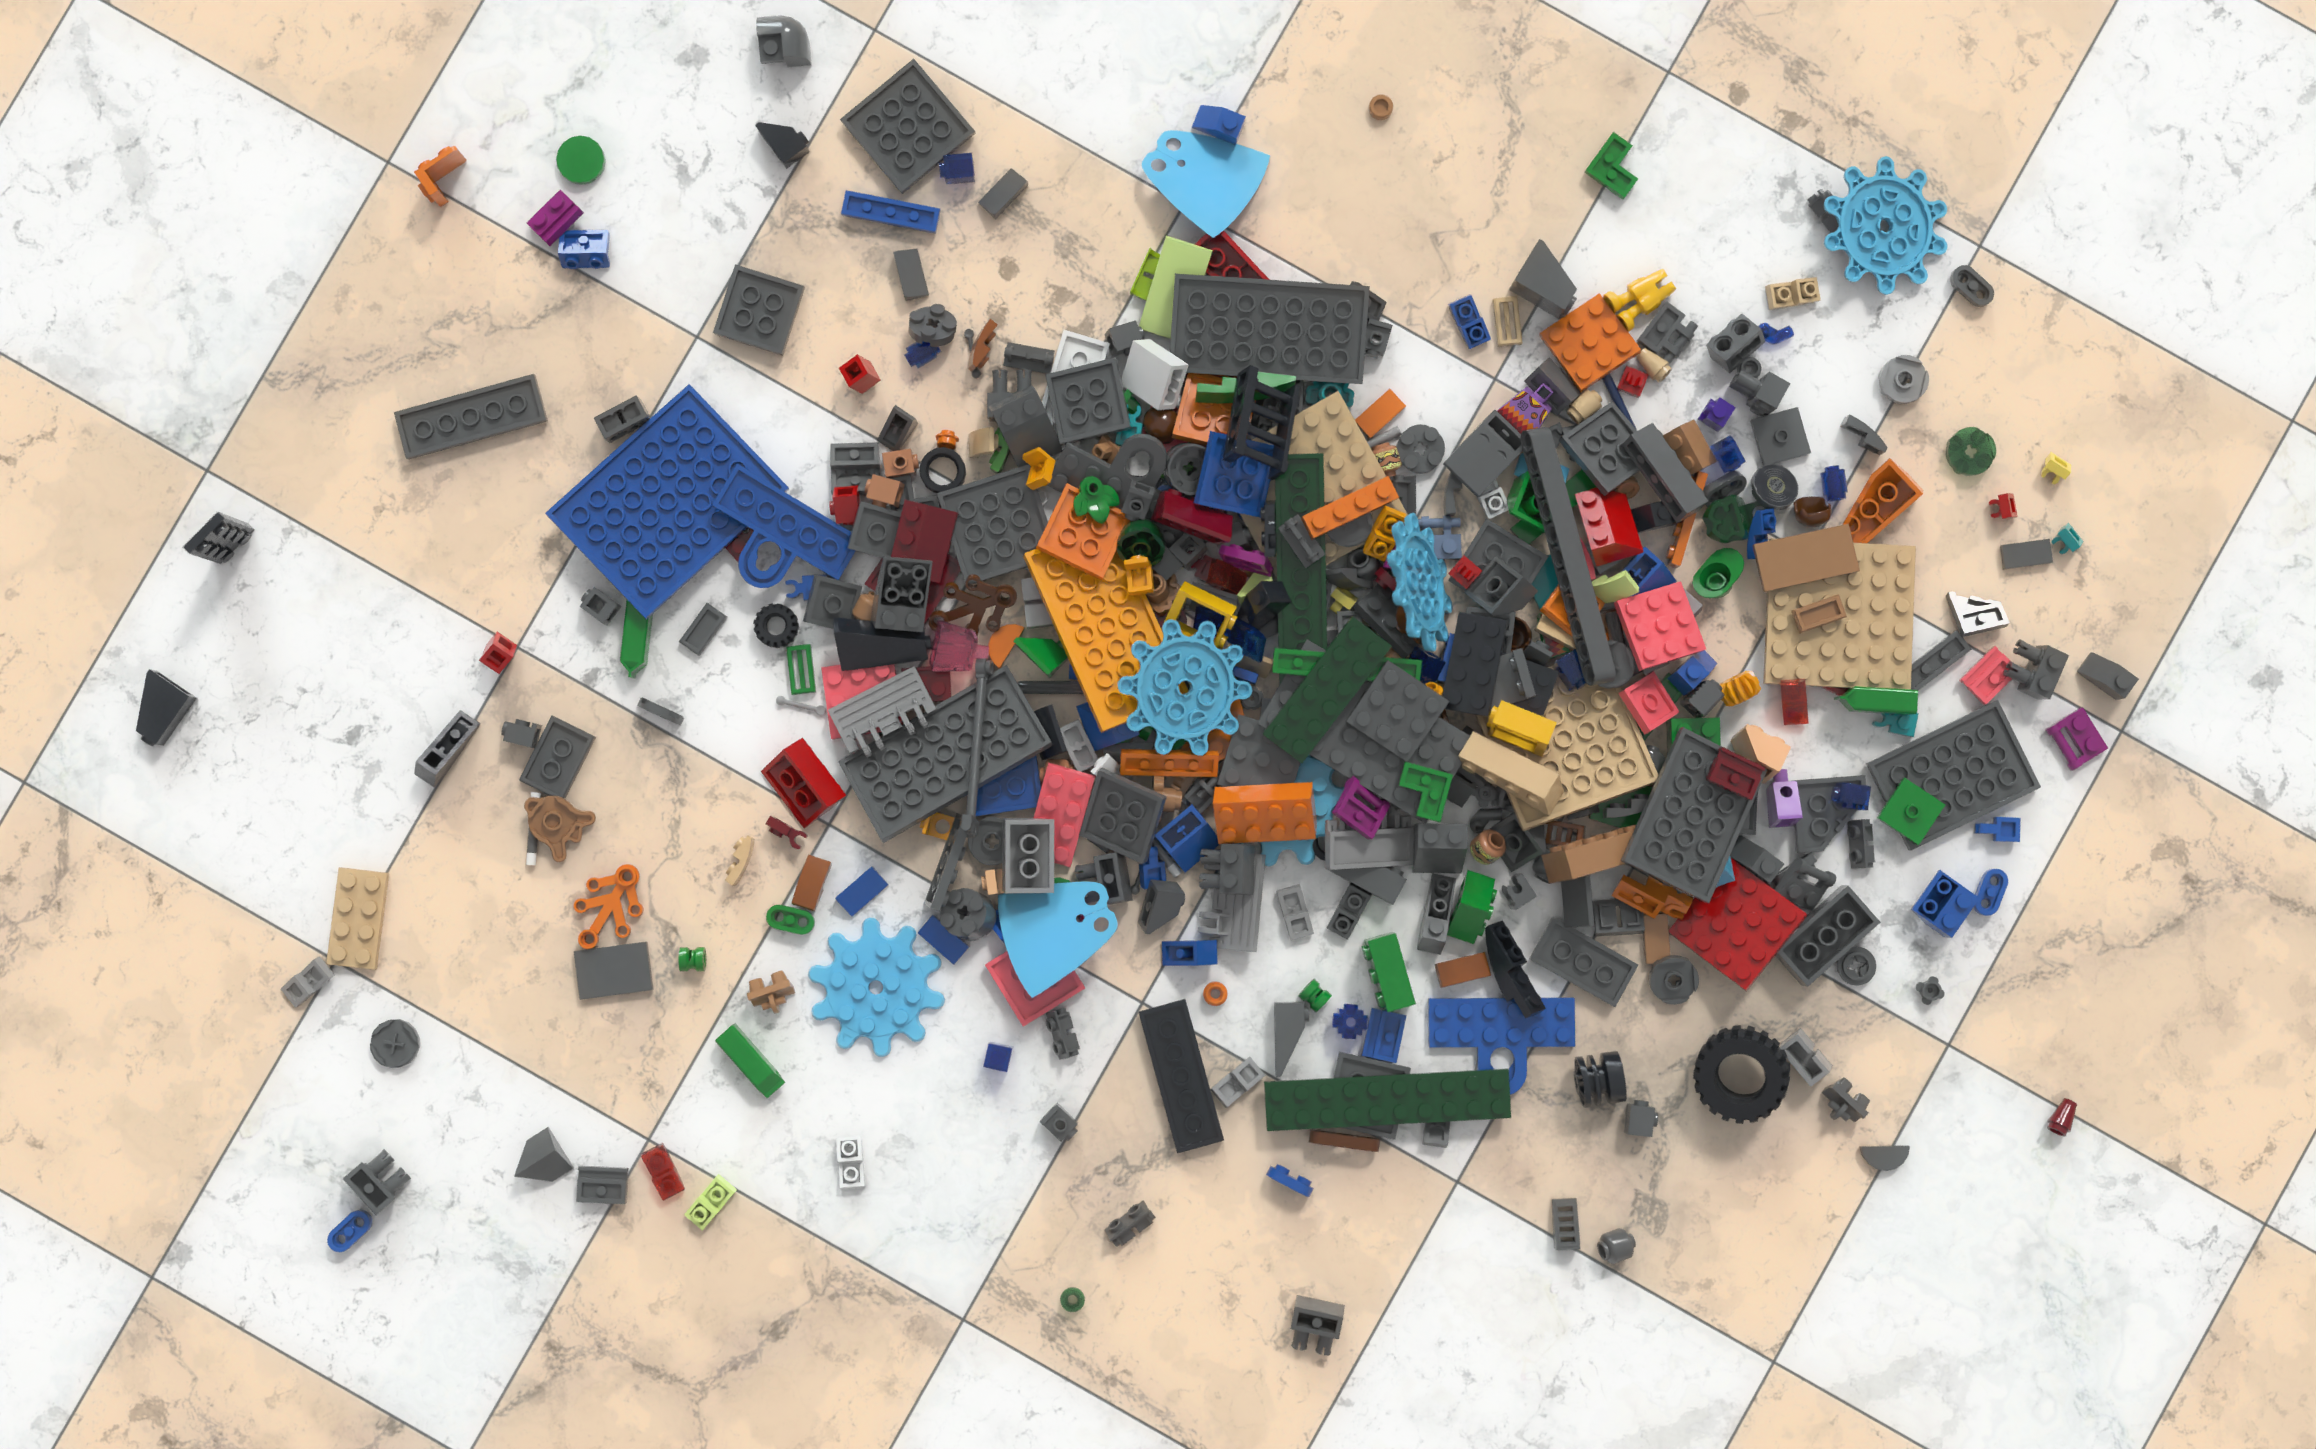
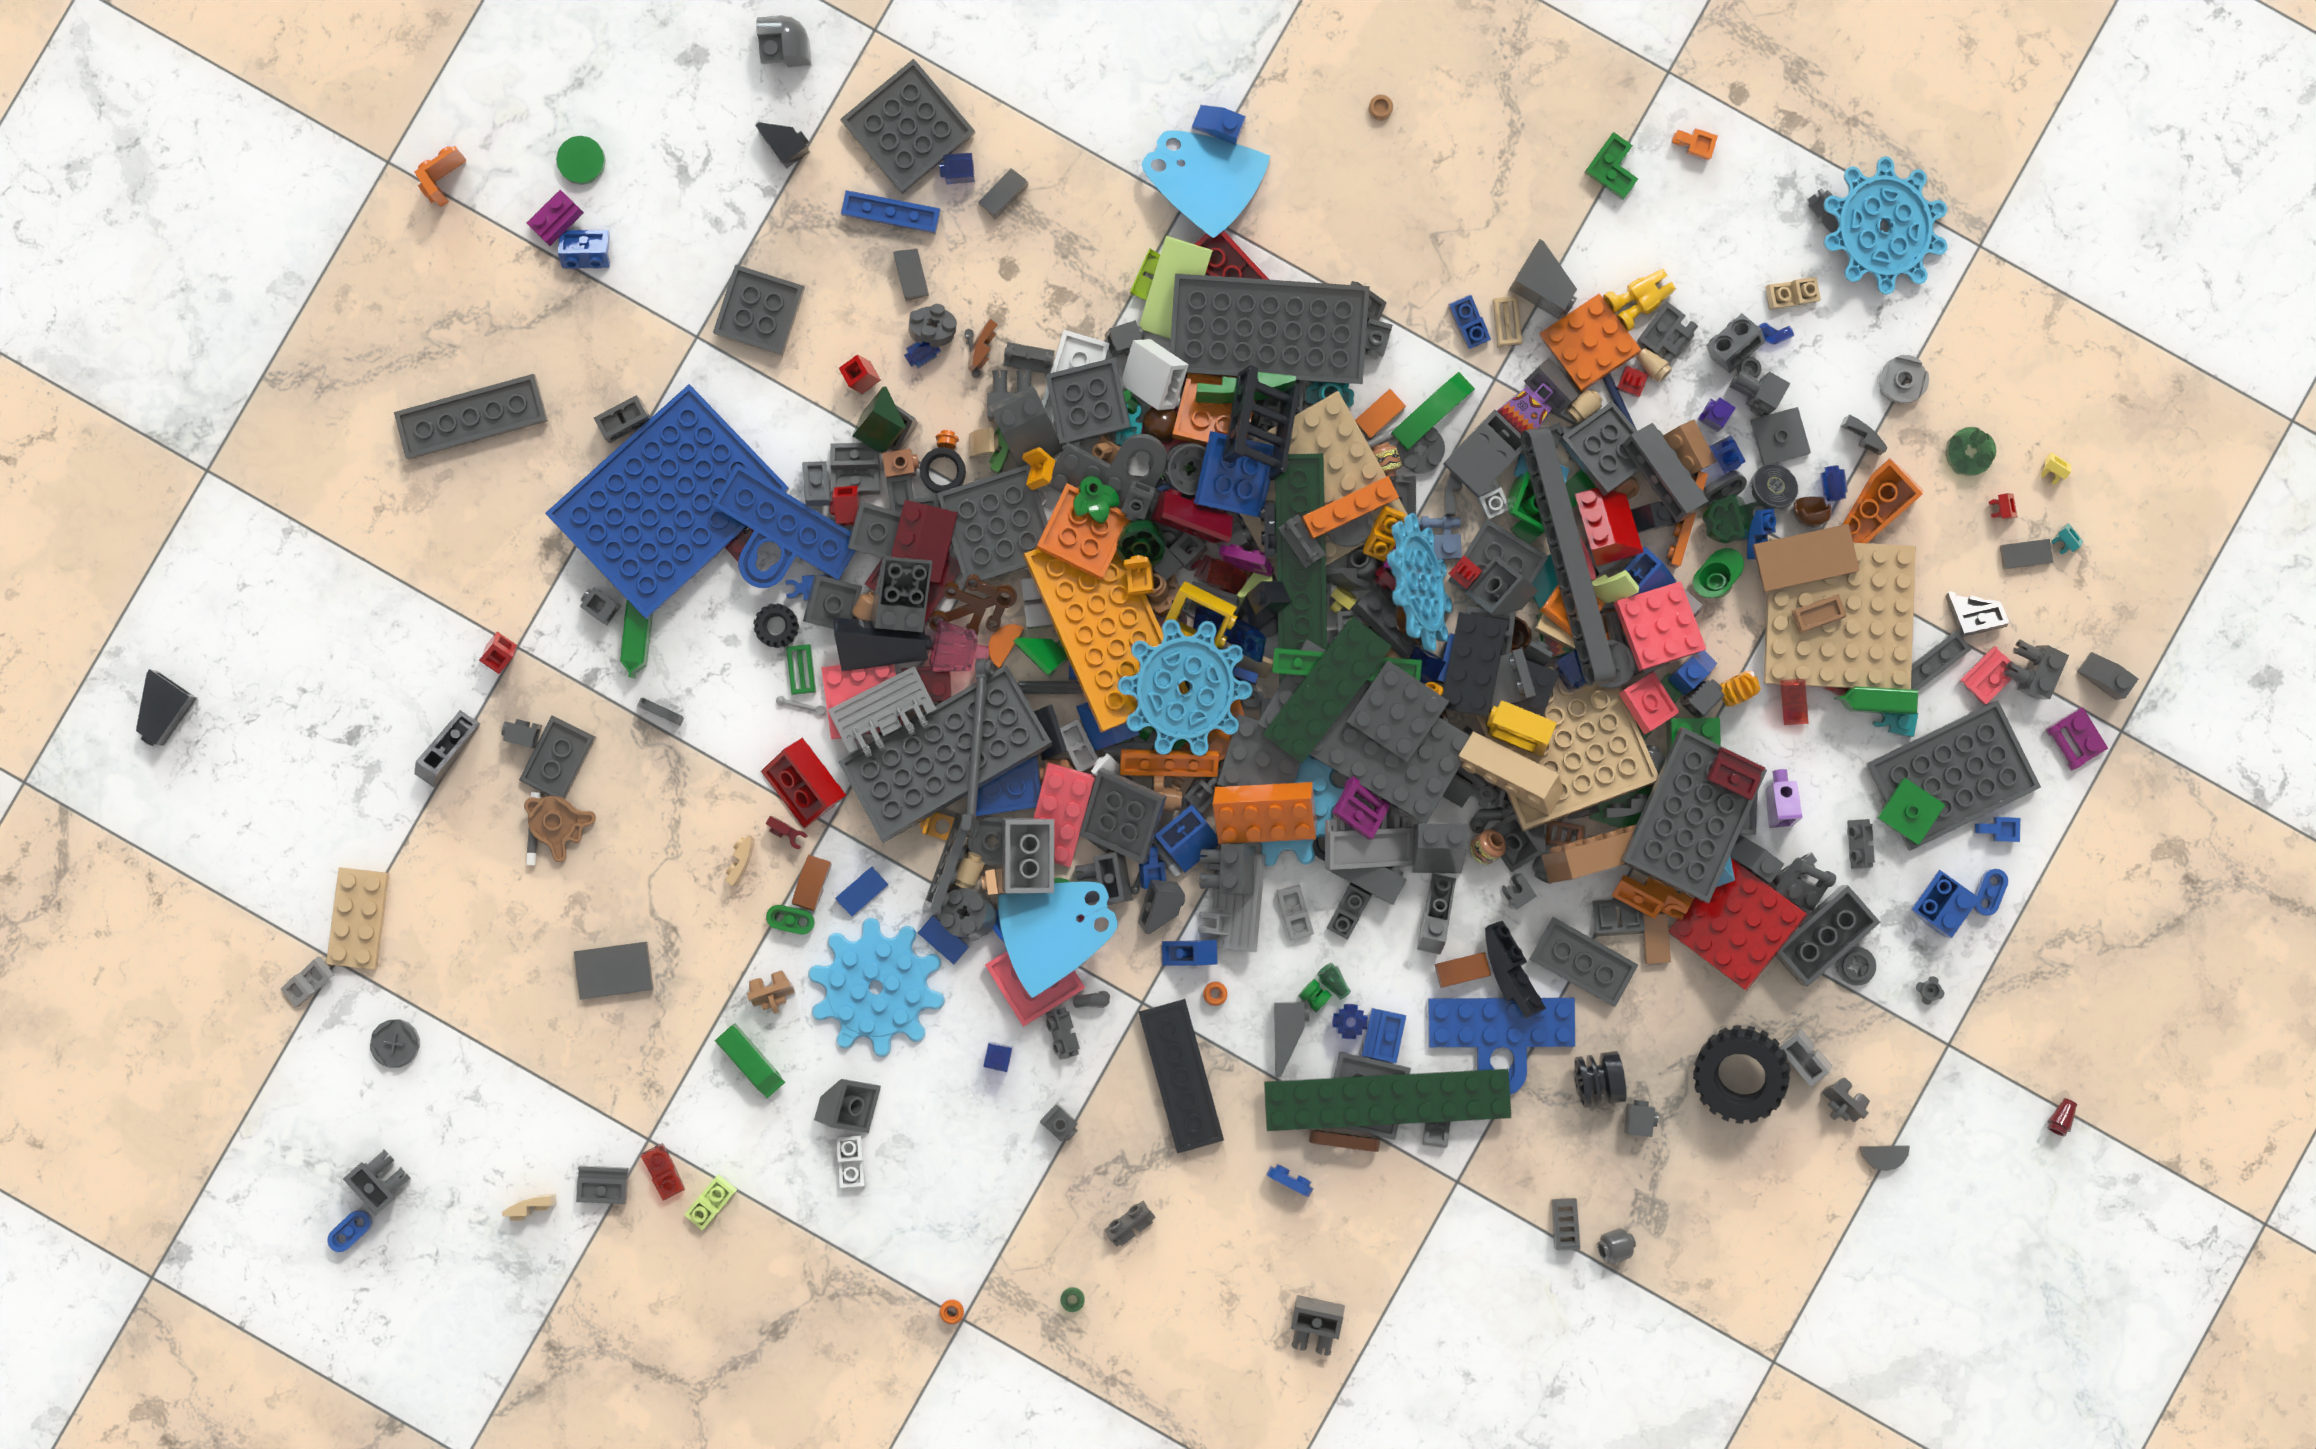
black plate [183,512,255,564] -> none
dark grey slope [514,1127,574,1182] -> none
orange plant [574,864,644,949] -> none
green wheel [678,947,706,971] -> none
dark grey tile [679,603,727,656] -> none
nougat brick [865,474,905,508] -> none
light grey slope [1210,1057,1265,1108] -> none
green brick [1361,932,1416,1012] -> none
green plate [1398,762,1453,822] -> none
green brick [1447,870,1497,944] -> none
dark grey slope [1561,876,1594,927] -> none
dark grey plate [1649,955,1699,1005] -> none
light nougat slope [1731,724,1791,784] -> none
dark grey plate [1792,775,1867,853] -> none
clear blue brick [1831,782,1871,811] -> none
dark grey plate [1950,265,1994,307] -> none
none -> tan slope [502,1194,556,1221]
none -> dark grey plate [802,461,830,506]
none -> dark grey slope [814,1078,881,1133]
none -> dark green slope [852,386,906,453]
none -> orange plate [940,1299,964,1324]
none -> tan brick [954,852,985,889]
none -> dark grey arm [1073,991,1110,1008]
none -> clear green cone [1317,963,1351,1000]
none -> green slope [1391,372,1475,451]
none -> orange plate [1672,128,1718,160]

